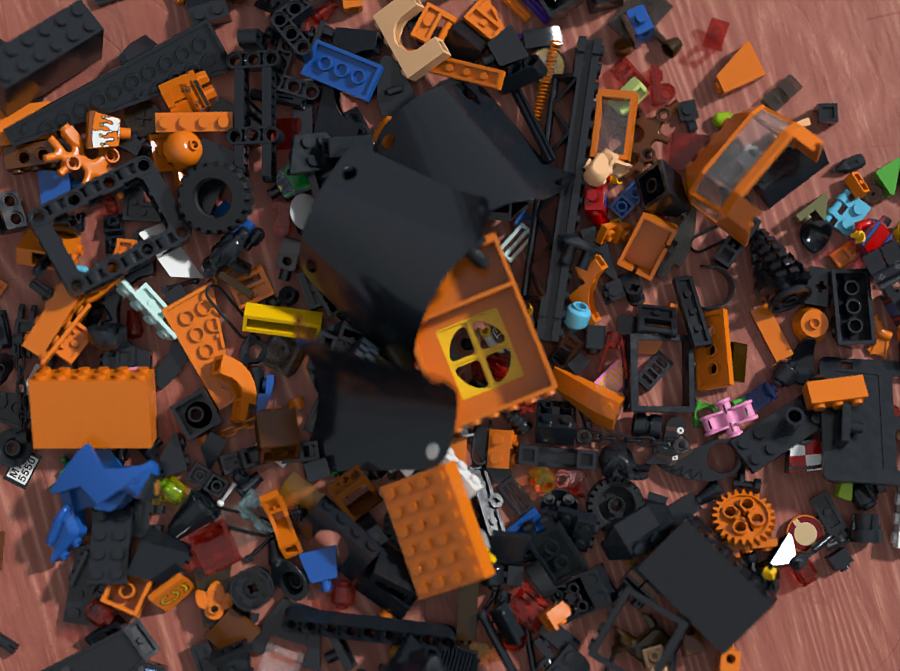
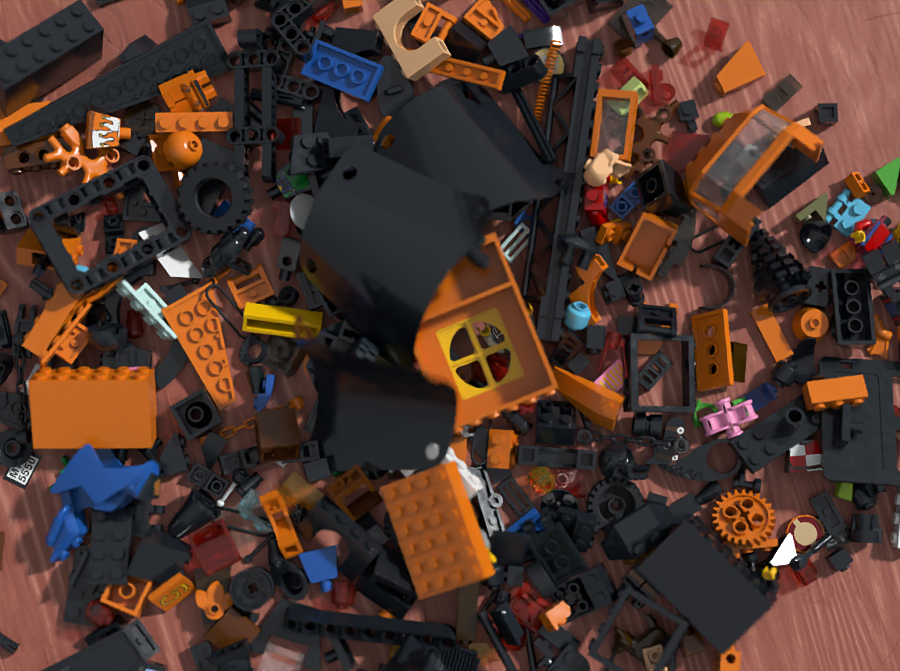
blue torso [38,170,83,204] -> none
clear neon green head [160,476,187,505] -> none
orange arch [211,355,257,423] -> none
dark brown tile [218,271,255,300] -> none
black arm [461,328,484,351] -> none
black plate [672,275,713,349] -> none
black piece [831,154,866,173] -> none

